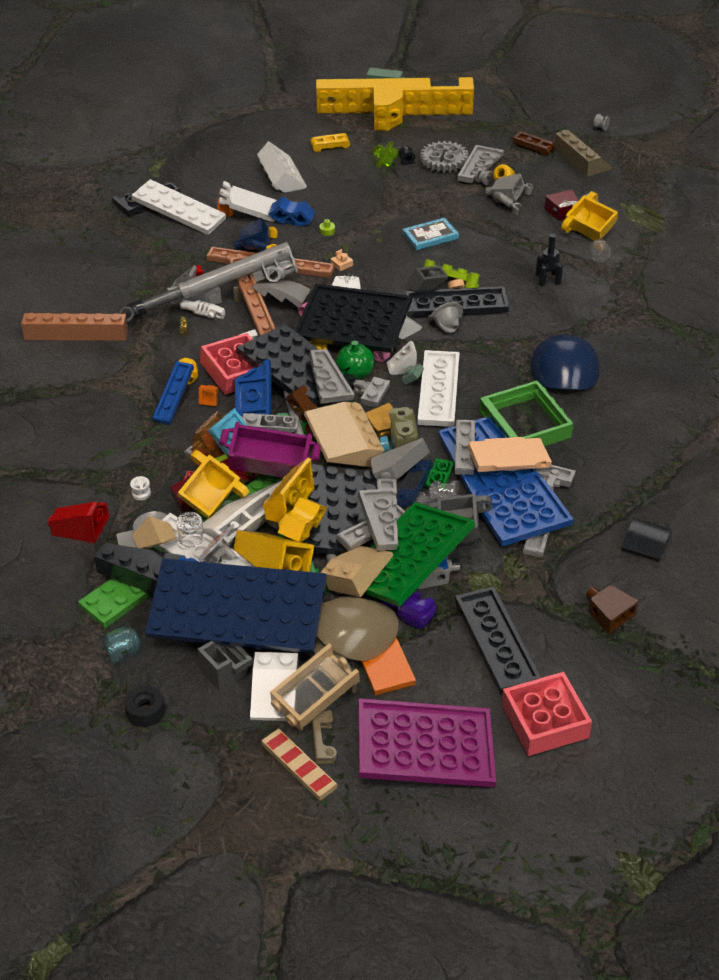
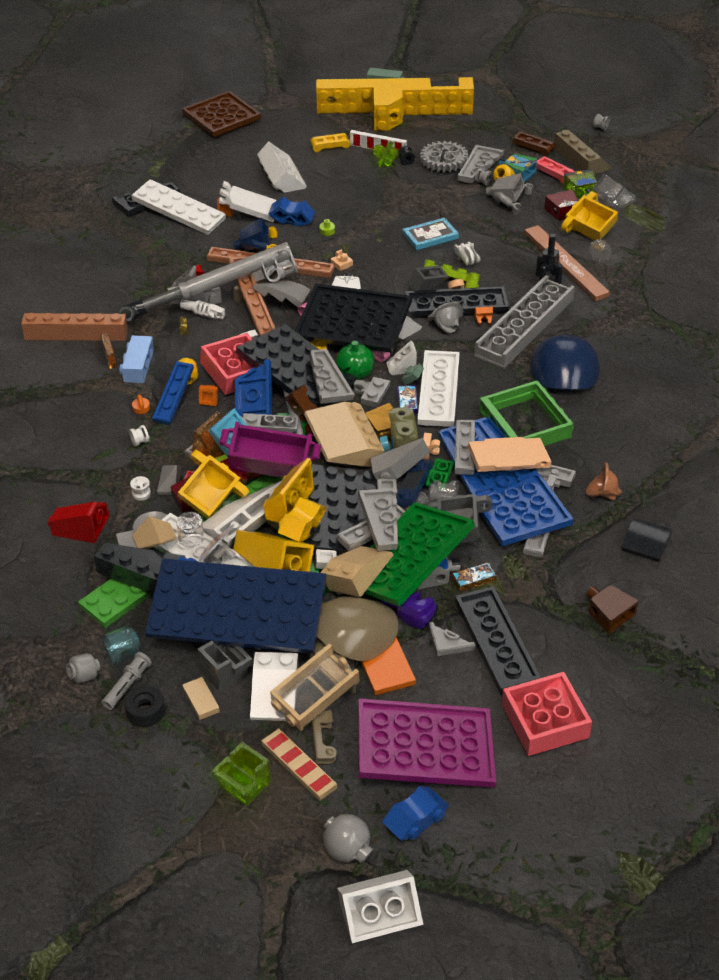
none -> light grey head [66,653,100,683]
none -> clear orange tile [101,333,116,369]
none -> light grey pin [101,652,152,710]
none -> light blue brick [119,335,154,383]
none -> white wheel [129,425,150,447]
none -> orange tile [132,394,150,414]
none -> light grey slope [157,465,181,495]
none -> reddish brown piece [182,91,261,137]
none -> tan tile [182,677,220,720]
none -> clear neon green plate [211,741,271,806]
none -> white plate [315,549,337,569]
none -> light grey brick [323,814,374,864]
none -> white slope [337,870,423,943]
none -> white tile [350,130,407,154]
none -> blue brick [382,786,449,840]
none -> tile [398,386,418,414]
none -> light nougat tile [423,433,440,460]
none -> light grey tile [429,622,476,656]
none -> tile [451,562,497,591]
none -> white arm [454,242,480,266]
none -> light grey tile [474,275,575,369]
none -> orange tile [474,306,493,326]
none -> torso [499,154,537,182]
none -> nougat tile [524,225,610,301]
none -> coral plate [536,156,576,184]
none -> clear neon green torso [563,169,597,199]
none -> nougat helmet [586,462,622,501]
none -> clear slope [593,174,638,208]

